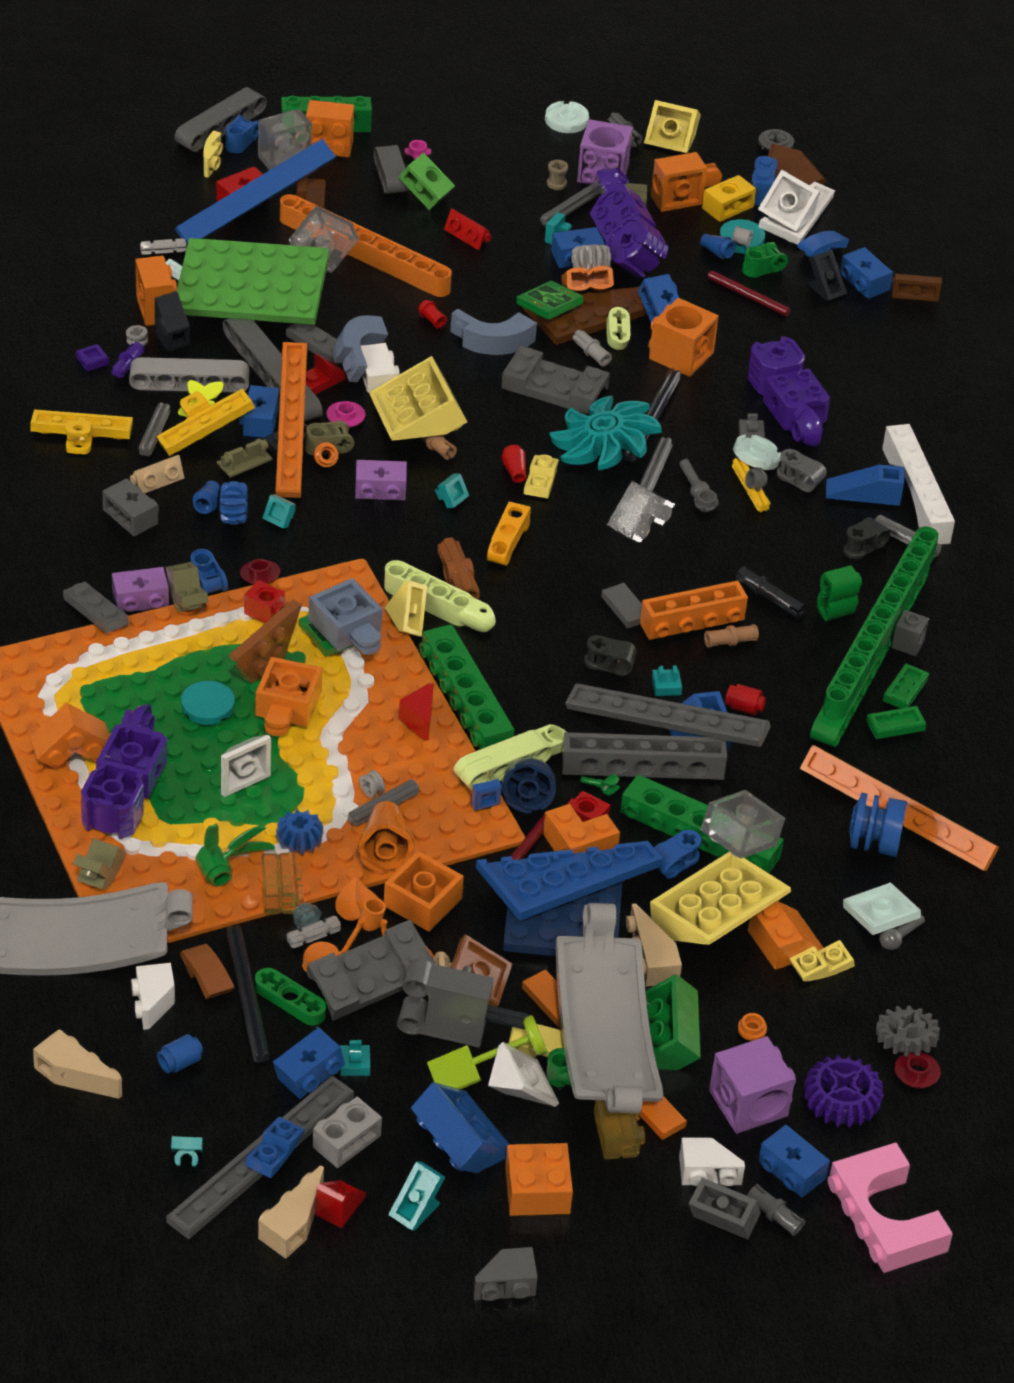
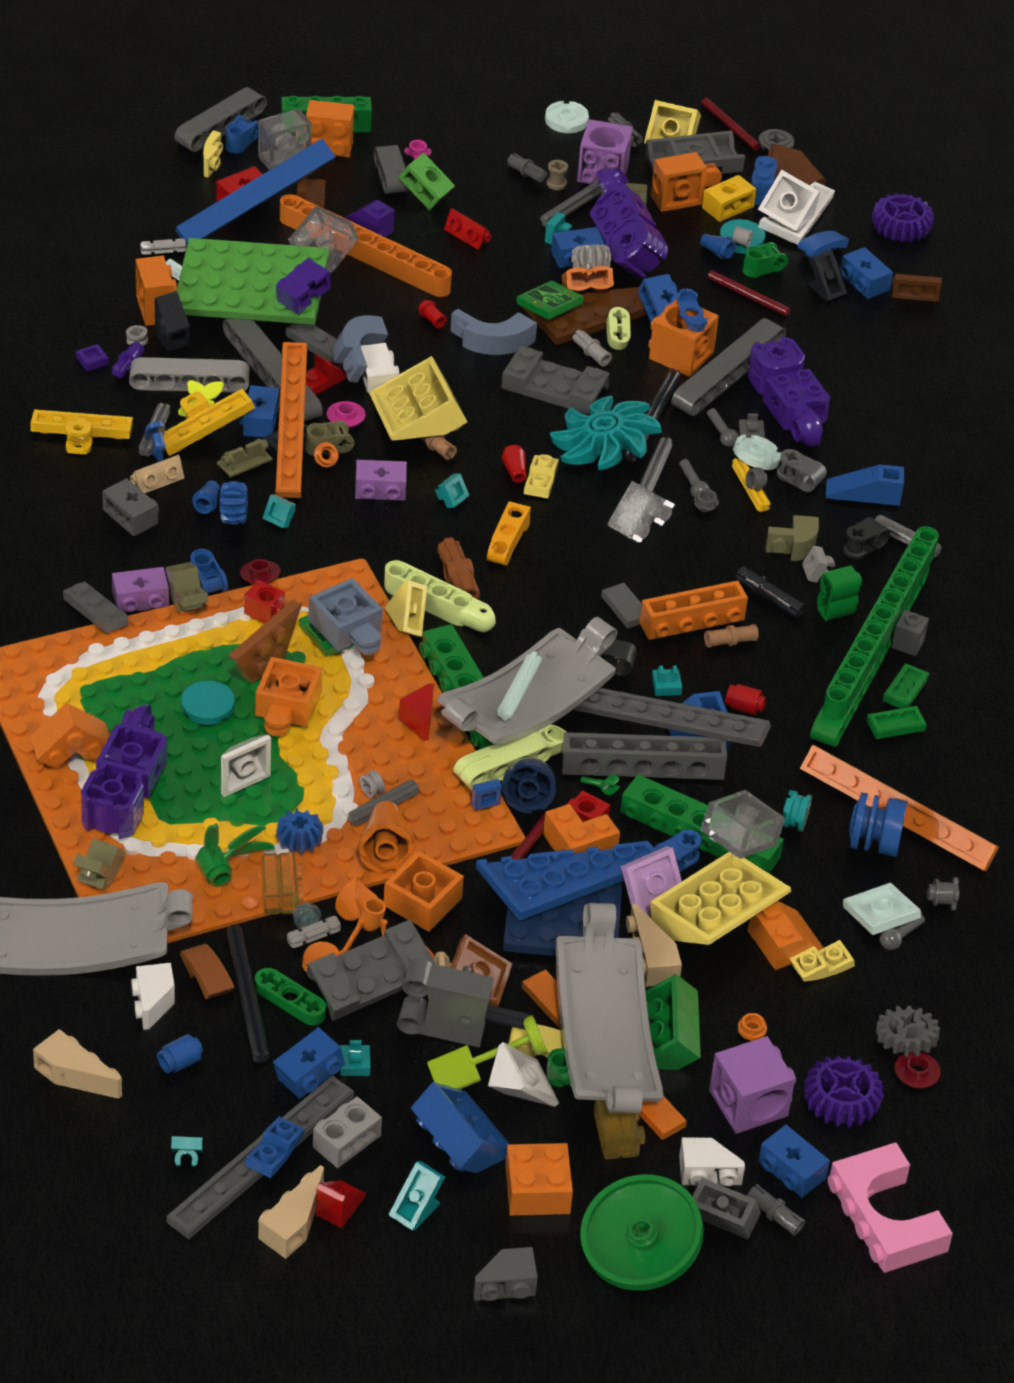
white arch [882,424,955,544] -> none
none -> blue piece [144,421,165,462]
none -> dark purple brick [276,258,331,315]
none -> dark purple slope [345,200,394,237]
none -> light grey panel [438,617,617,744]
none -> light aqua axle [497,652,542,721]
none -> dark grey axle [507,153,547,182]
none -> green dish [581,1175,704,1291]
none -> lavender plate [621,846,682,916]
none -> dark grey piece [645,131,745,174]
none -> dark grey beam [671,318,786,416]
none -> blue piece [677,288,708,332]
none -> dark red bar [701,98,760,151]
none -> dark grey bar [707,408,739,446]
none -> olive brick [766,515,819,561]
none -> teal wheel [781,790,812,832]
none -> light grey tile [802,546,835,583]
none -> dark purple gear [872,193,934,243]
none -> dark grey brick [927,877,959,911]

